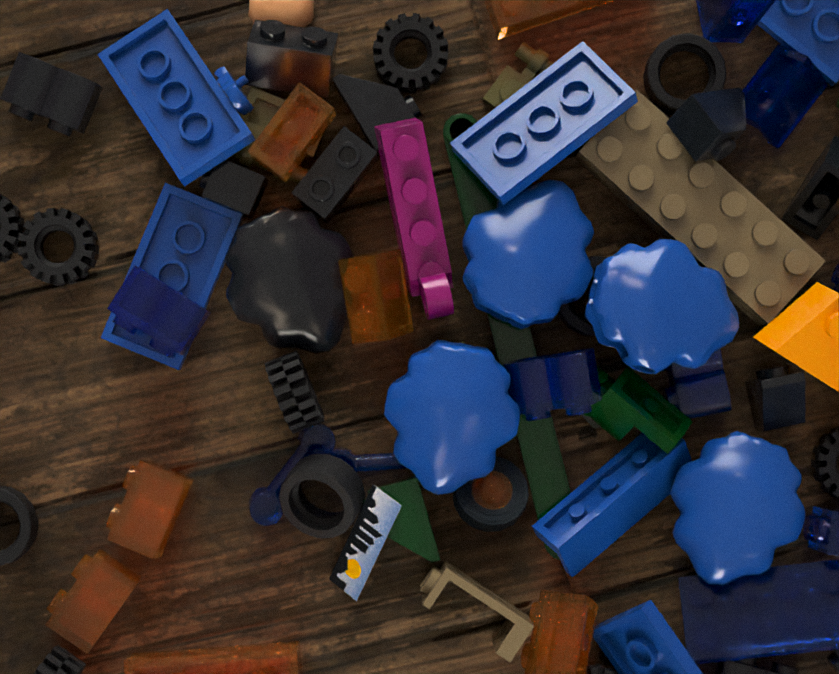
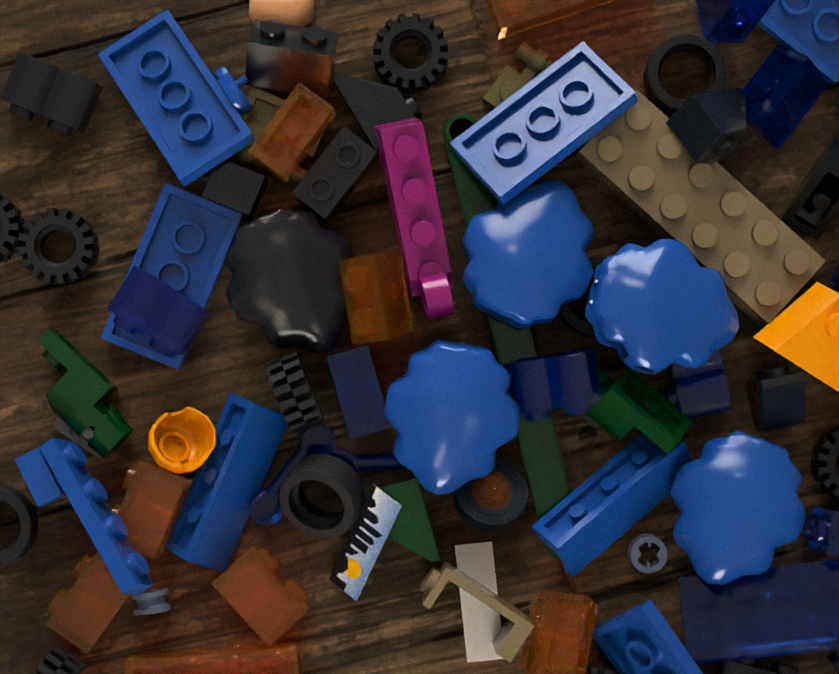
none -> blue piece [14,447,66,507]
none -> dark green plate [38,329,134,459]
none -> blue plate [39,438,153,594]
none -> sand blue bush [131,588,171,615]
none -> light orange hair [148,406,216,474]
none -> blue panel [164,392,288,572]
none -> clear orange brick [211,546,309,647]
none -> clear blue brick [327,345,392,439]
none -> white sticker [455,541,504,663]
none -> sand blue bush [627,533,668,574]

